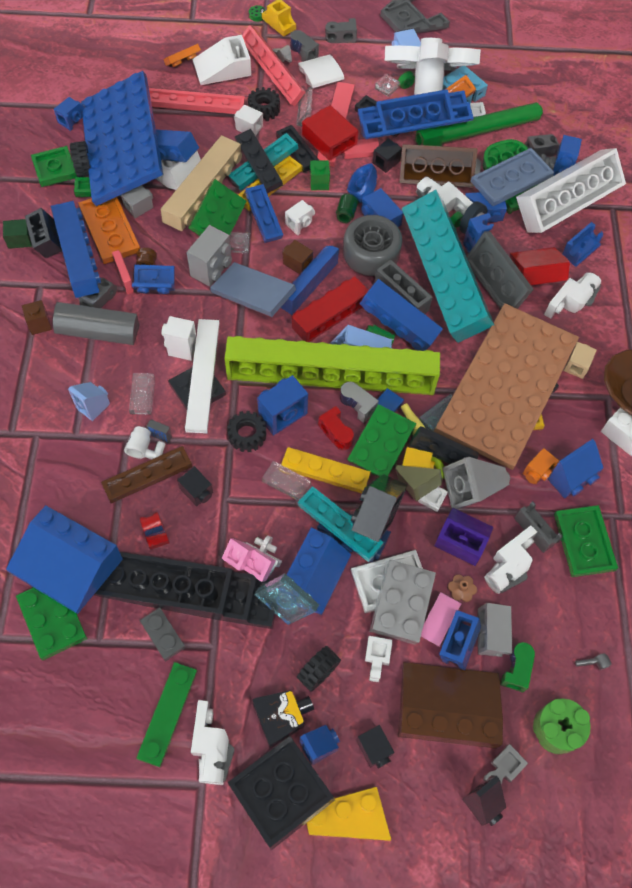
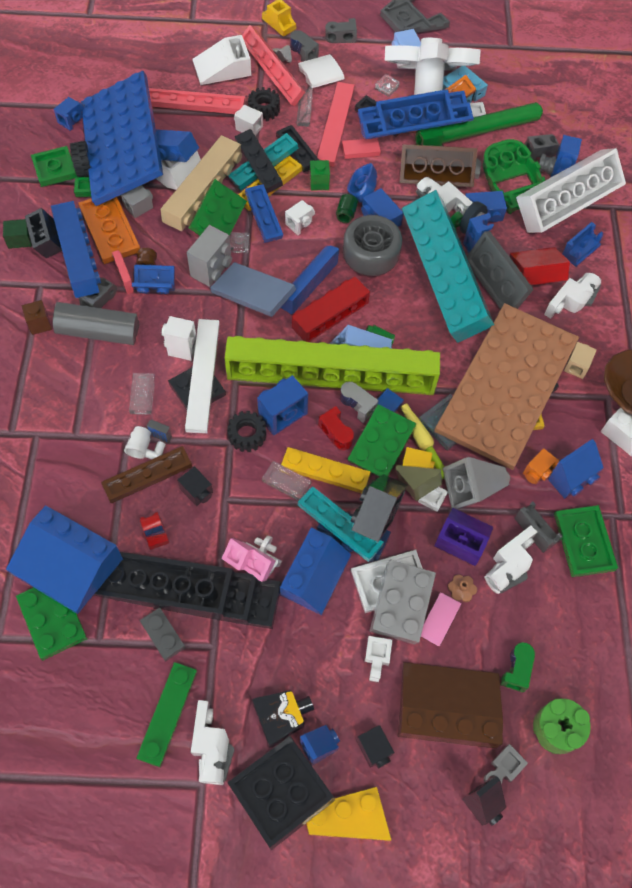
light blue slope [68,382,110,421] -> none
orange plate [163,44,201,67] -> none
green tile [249,5,265,22] -> none
clear light blue plate [254,573,319,625] -> none
reddish brown brick [282,240,313,274] -> none
black tyre [297,646,341,692] -> none
red brick [302,105,358,161] -> none
blue brick [360,279,443,351] -> none
black brick [372,138,402,173] -> none
dark grey brick [374,259,433,314] -> none
green tile [398,71,415,89] -> none
black plate [410,426,479,464] -> none
blue brick [439,610,481,670] -> none
sand blue tile [471,148,554,206] -> none
light grey hinge [478,603,512,657] -> none
flat silver hand [575,653,612,670] -> none

